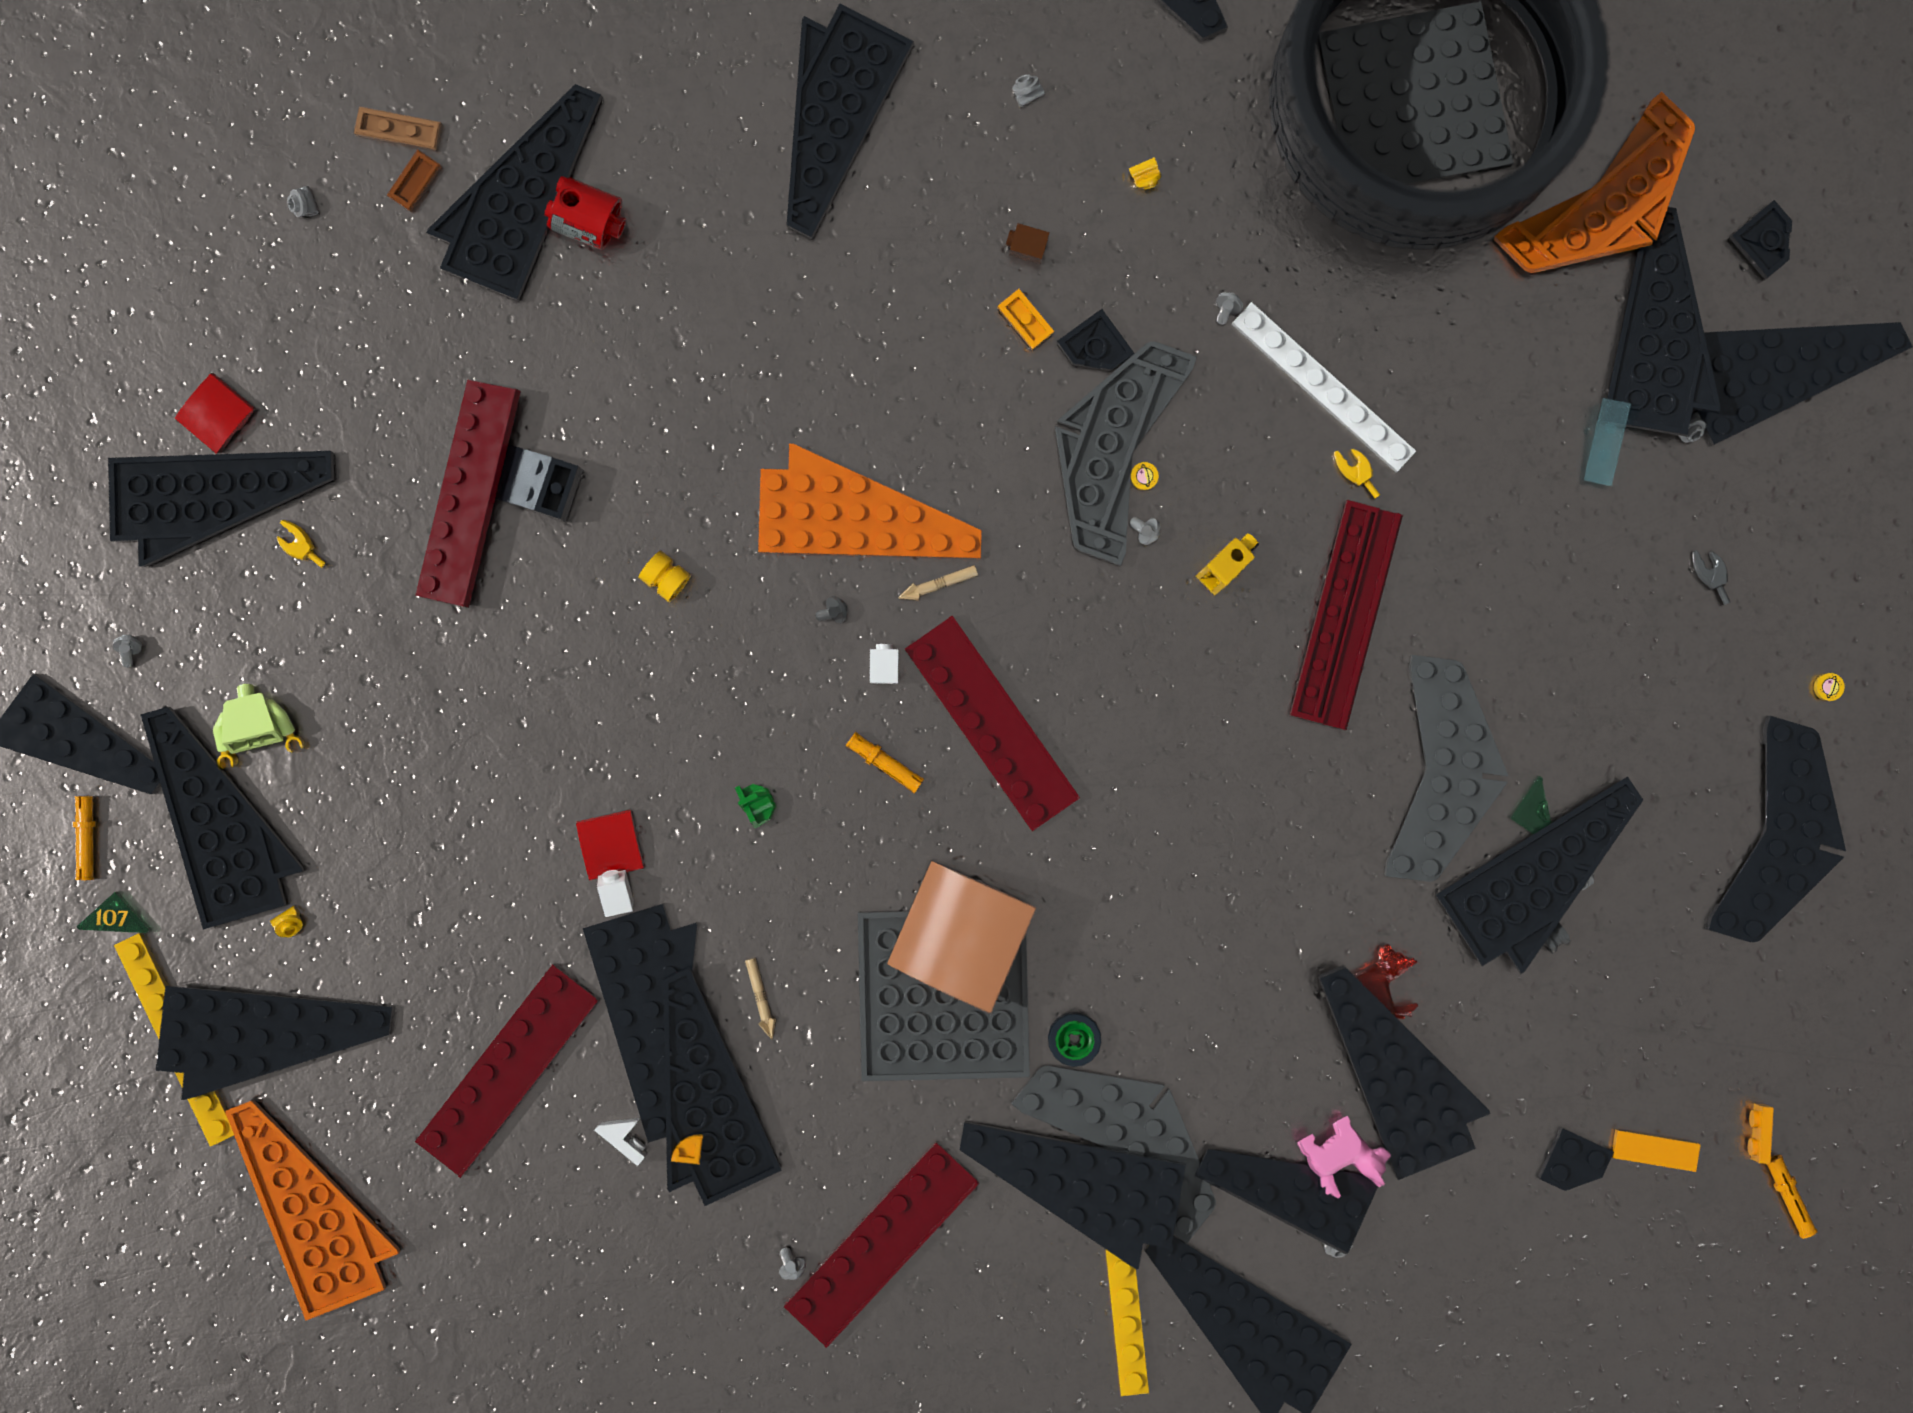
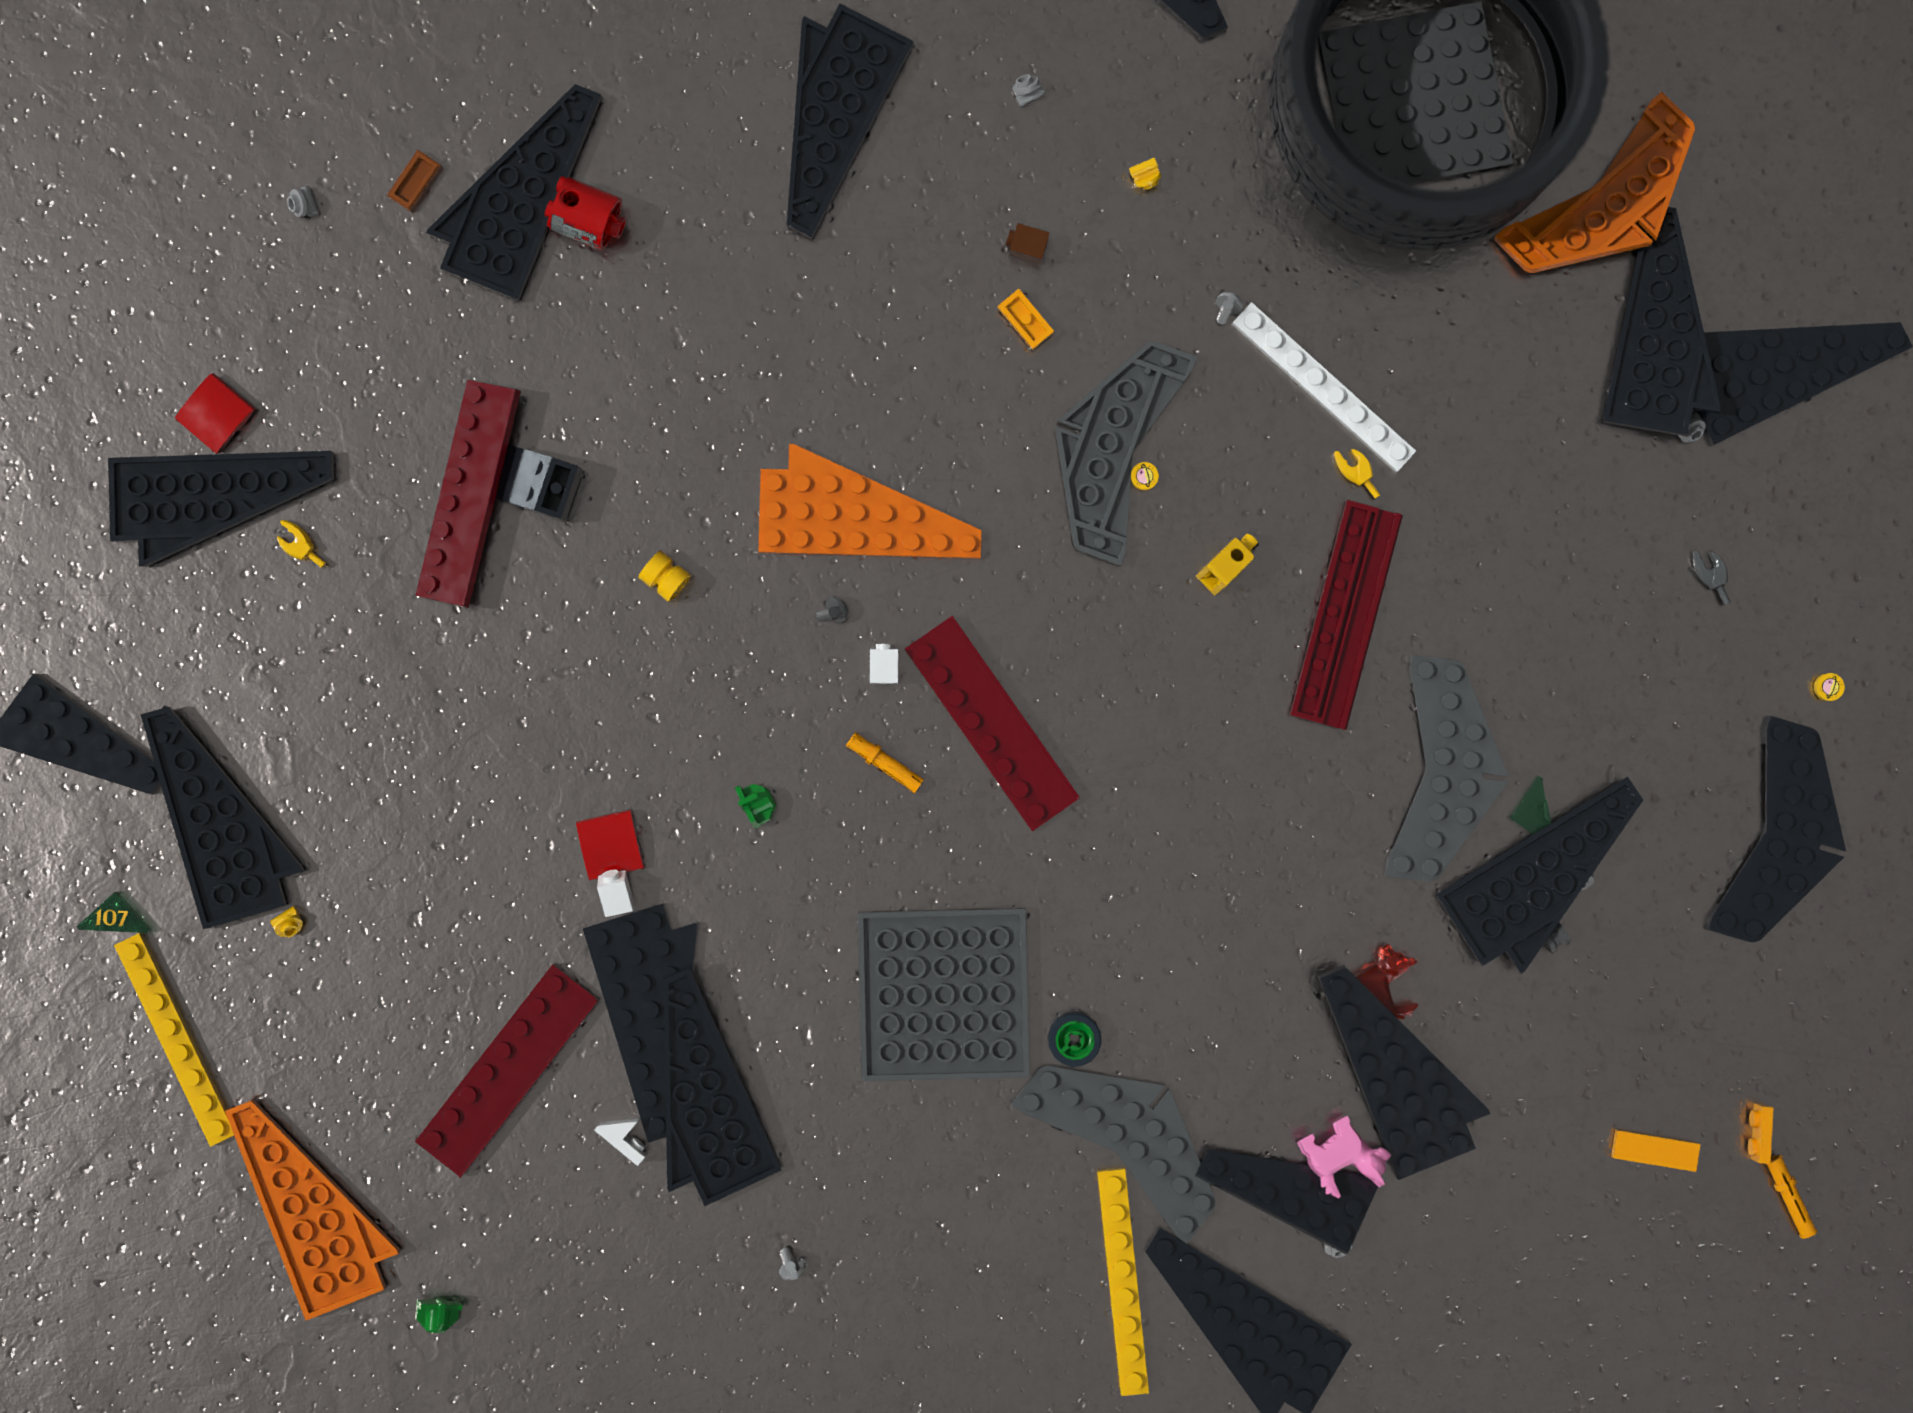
light orange pin [73,796,96,881] -> none
light grey plate [113,635,142,668] -> none
black wing [156,986,393,1100] -> none
yellowish green torso [213,684,304,769] -> none
medium nougat tile [354,107,442,151] -> none
light orange tile [671,1134,703,1164] -> none
tan piece [745,958,776,1039] -> none
dark red plate [784,1141,979,1348] -> none
nougat slope [887,861,1036,1013] -> none
tan piece [899,565,978,600] -> none
black wing [960,1121,1186,1269] -> none
black plate [1057,309,1135,371] -> none
light grey plate [1130,517,1161,545] -> none
black plate [1537,1127,1614,1191] -> none
clear light blue tile [1584,398,1631,486] -> none
black plate [1729,200,1792,279] -> none
none -> green piece [415,1299,462,1333]

